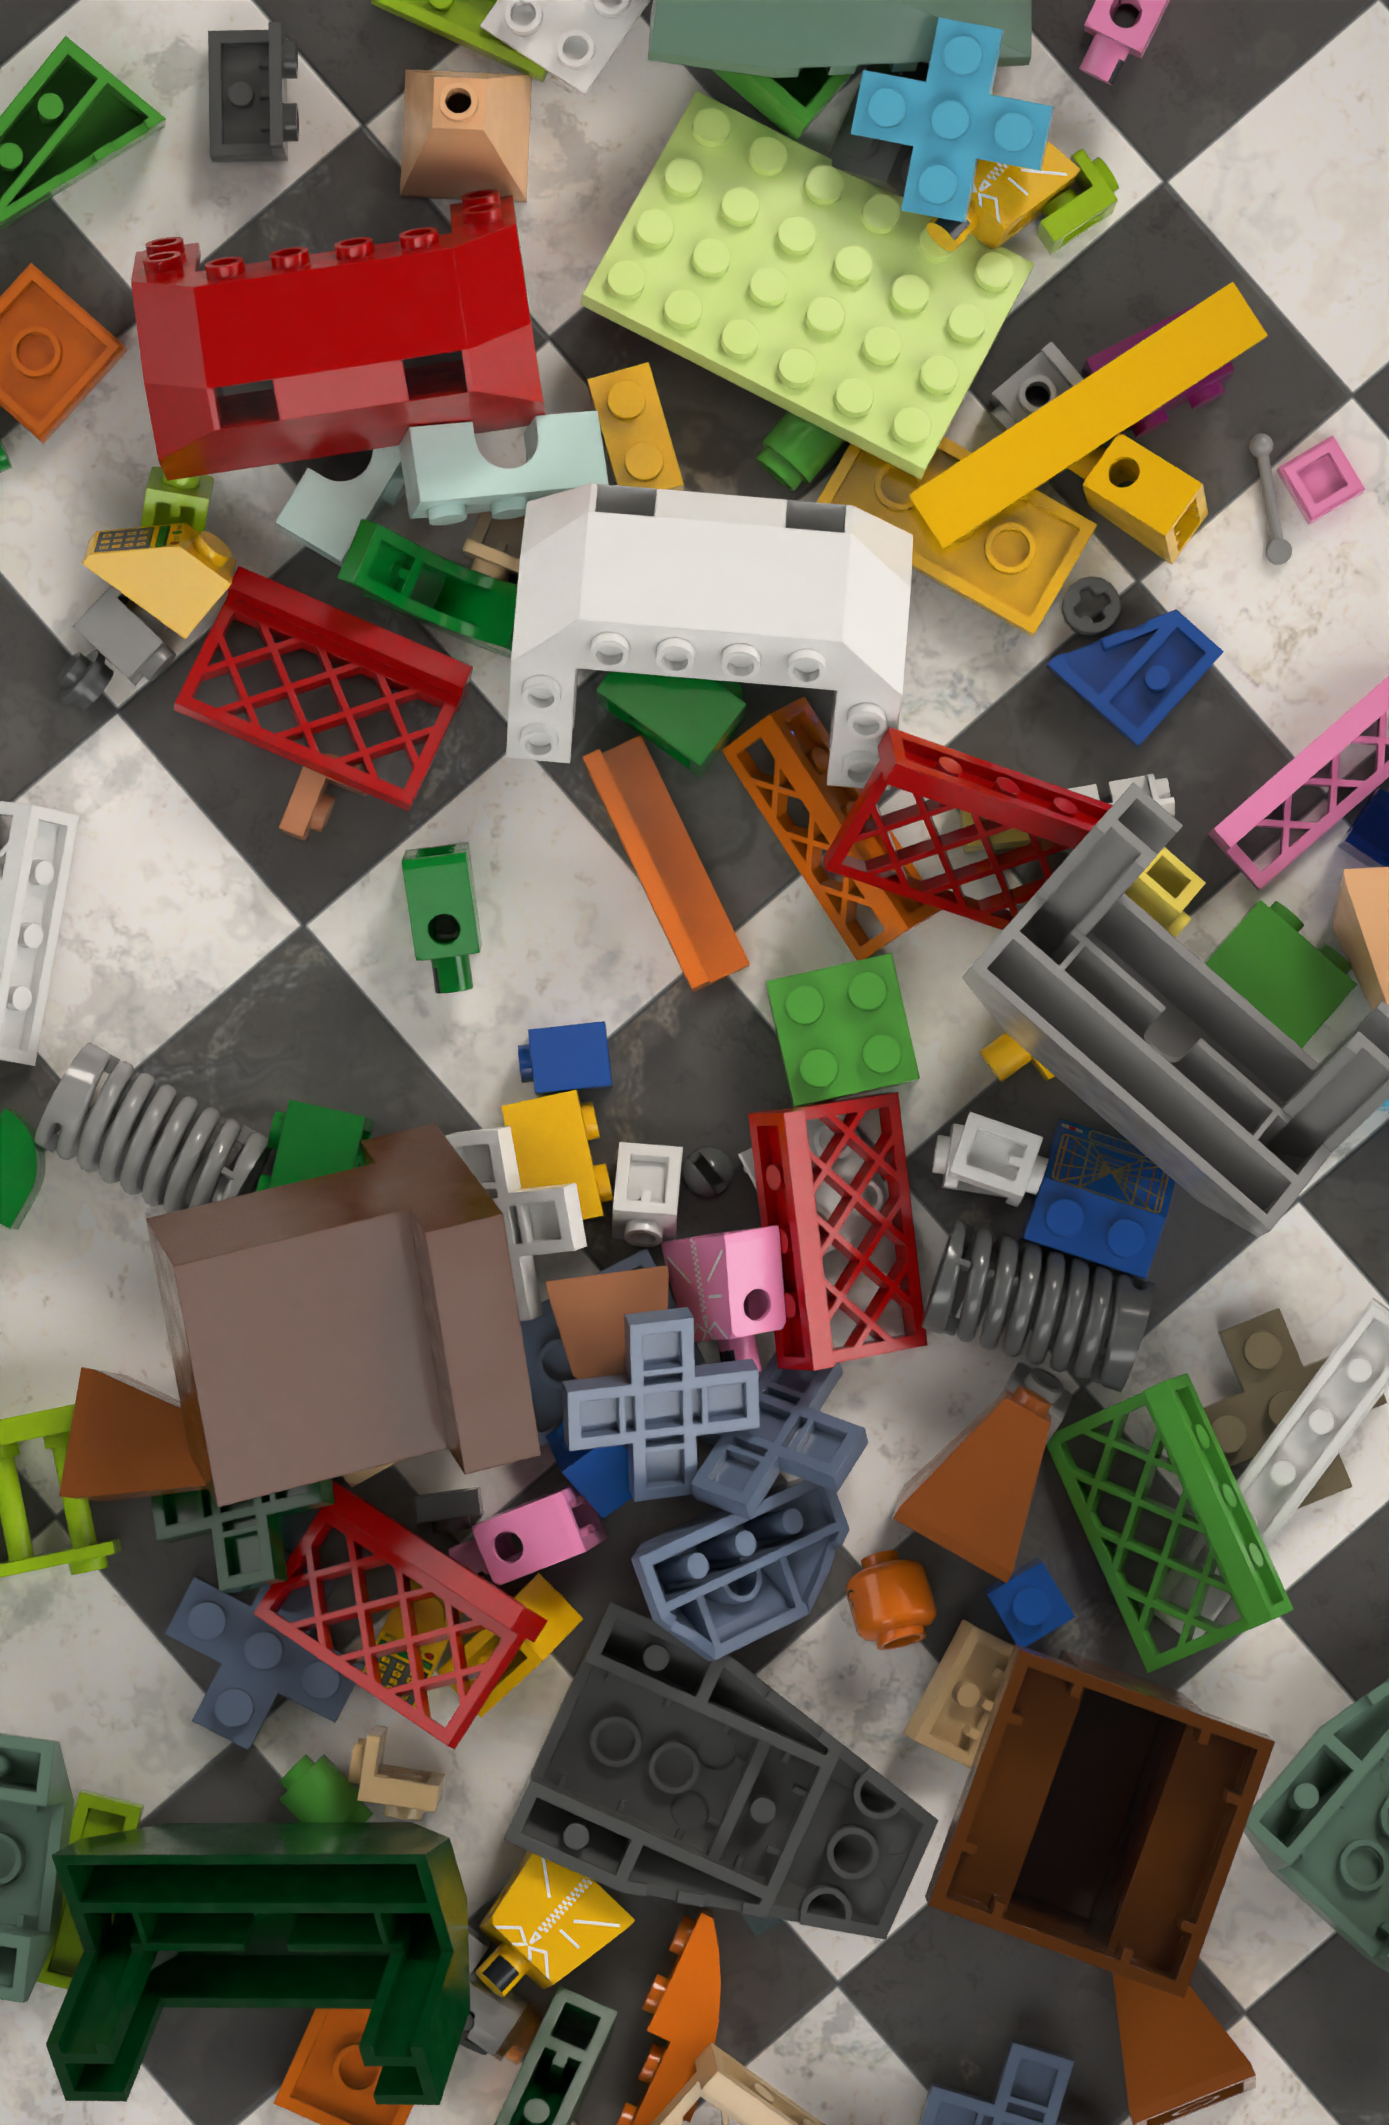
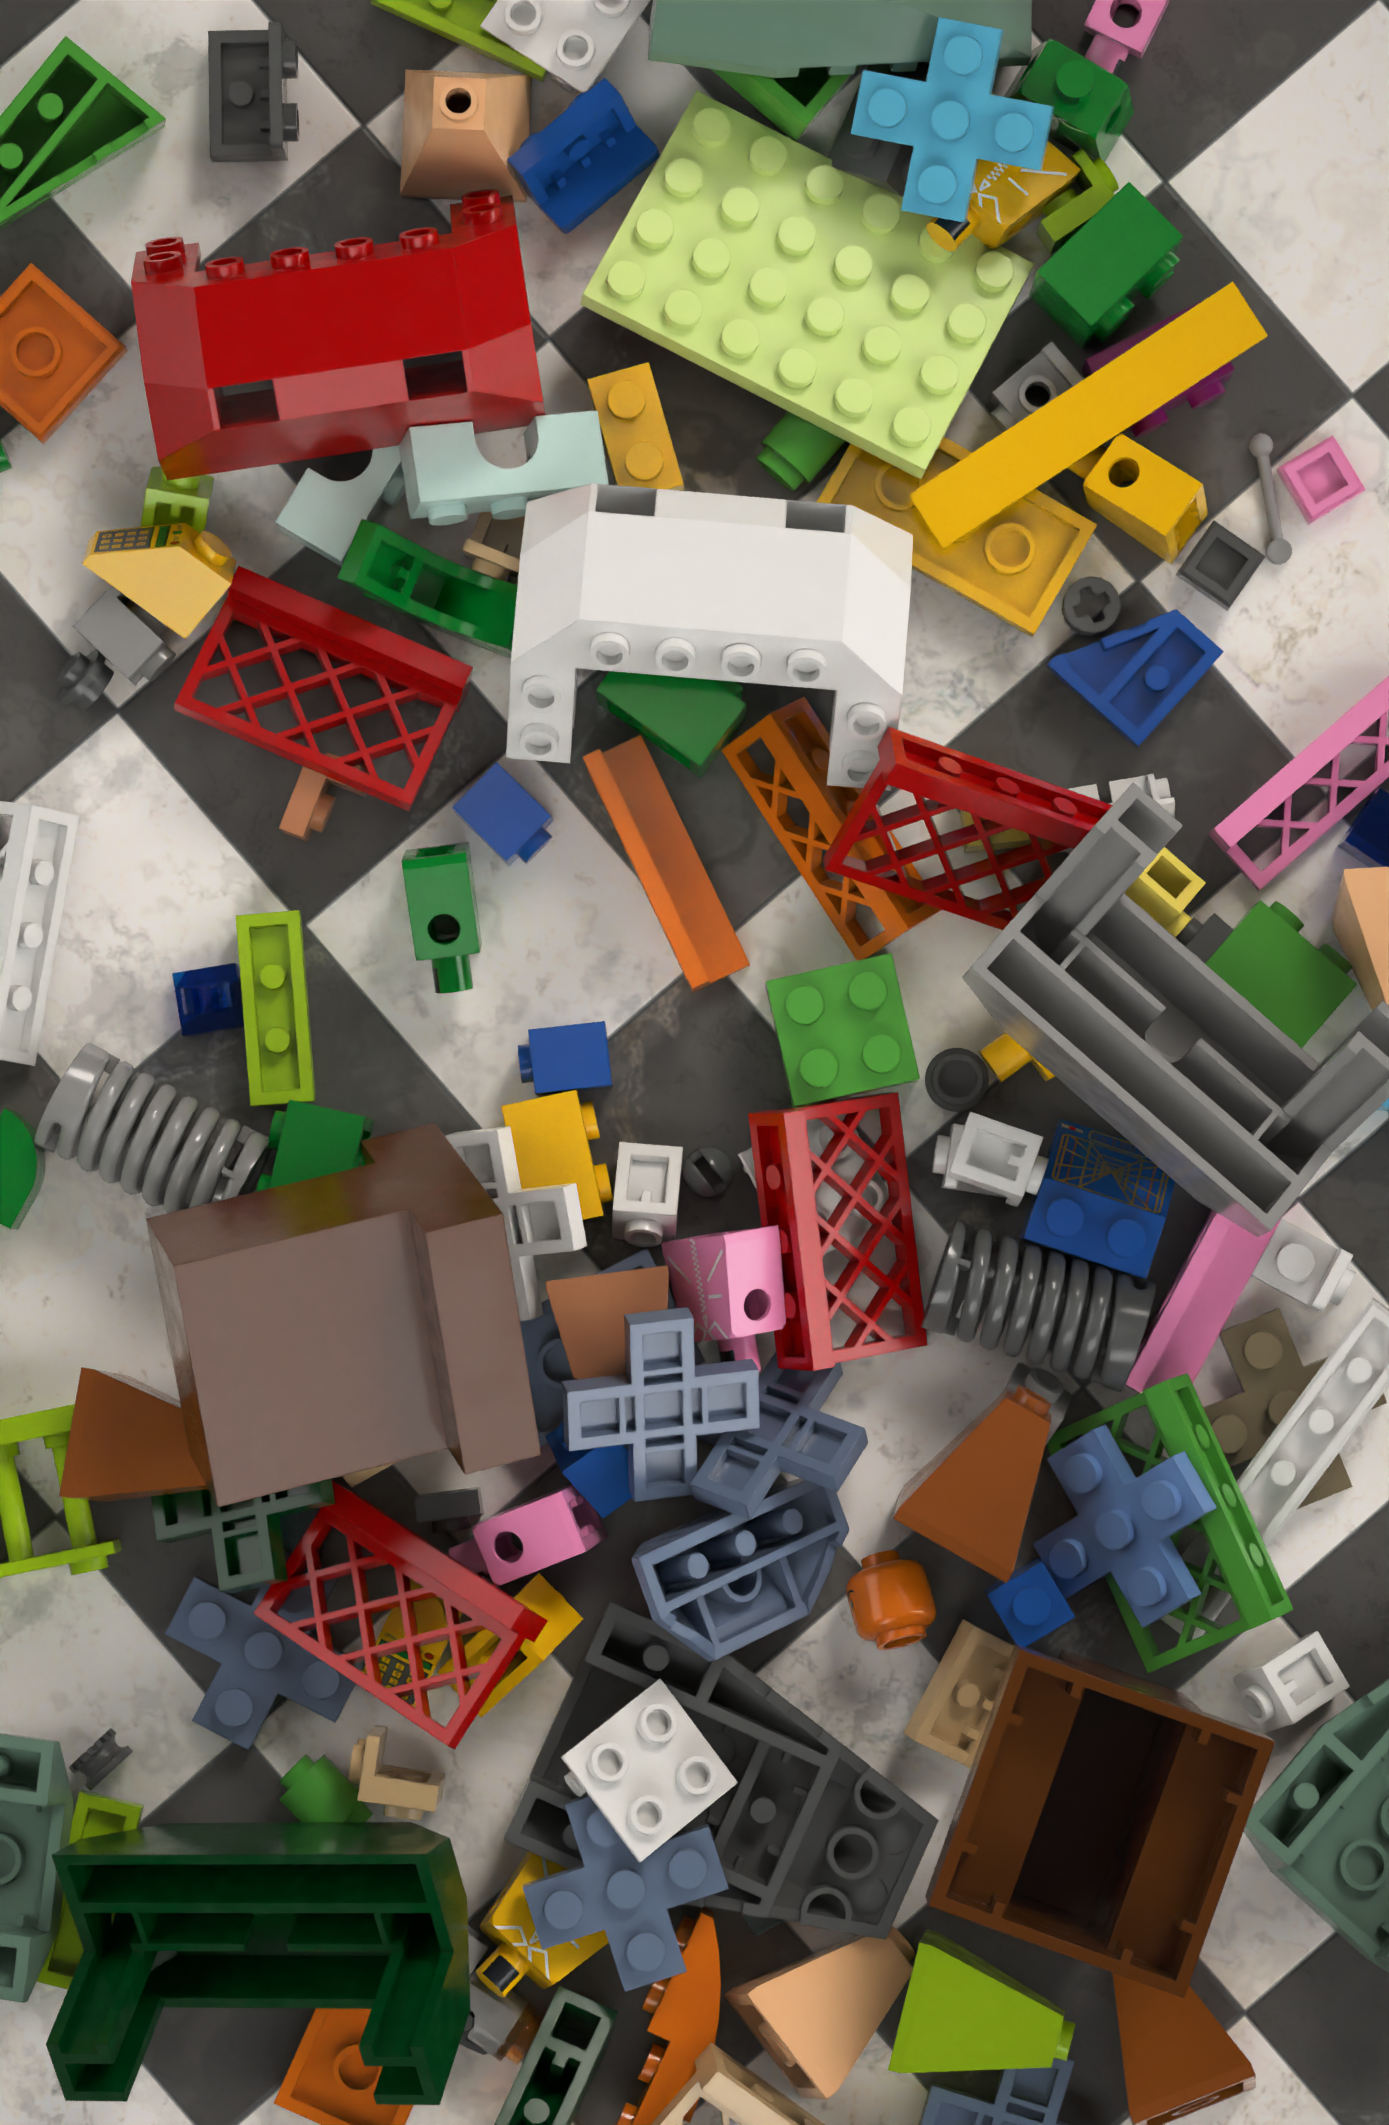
none -> dark grey bush [69,1728,133,1791]
none -> clear blue tile [172,963,244,1037]
none -> lime plate [235,910,316,1107]
none -> blue brick [452,762,553,866]
none -> blue bracket [507,78,660,234]
none -> sand blue plate [522,1794,729,1992]
none -> white hinge [561,1678,738,1862]
none -> light nougat slope [724,1926,916,2099]
none -> lime slope [888,1929,1076,2073]
none -> dark grey plate [925,1048,989,1112]
none -> green torso [1004,38,1134,162]
none -> green brick [1029,182,1183,349]
none -> medium blue plate [1033,1424,1217,1628]
none -> bright pink fence [1125,1209,1283,1393]
none -> dark grey tile [1176,520,1266,611]
none -> dark grey plate [1176,913,1234,963]
none -> white bracket [1233,1631,1350,1733]
none -> white bracket [1251,1218,1356,1311]

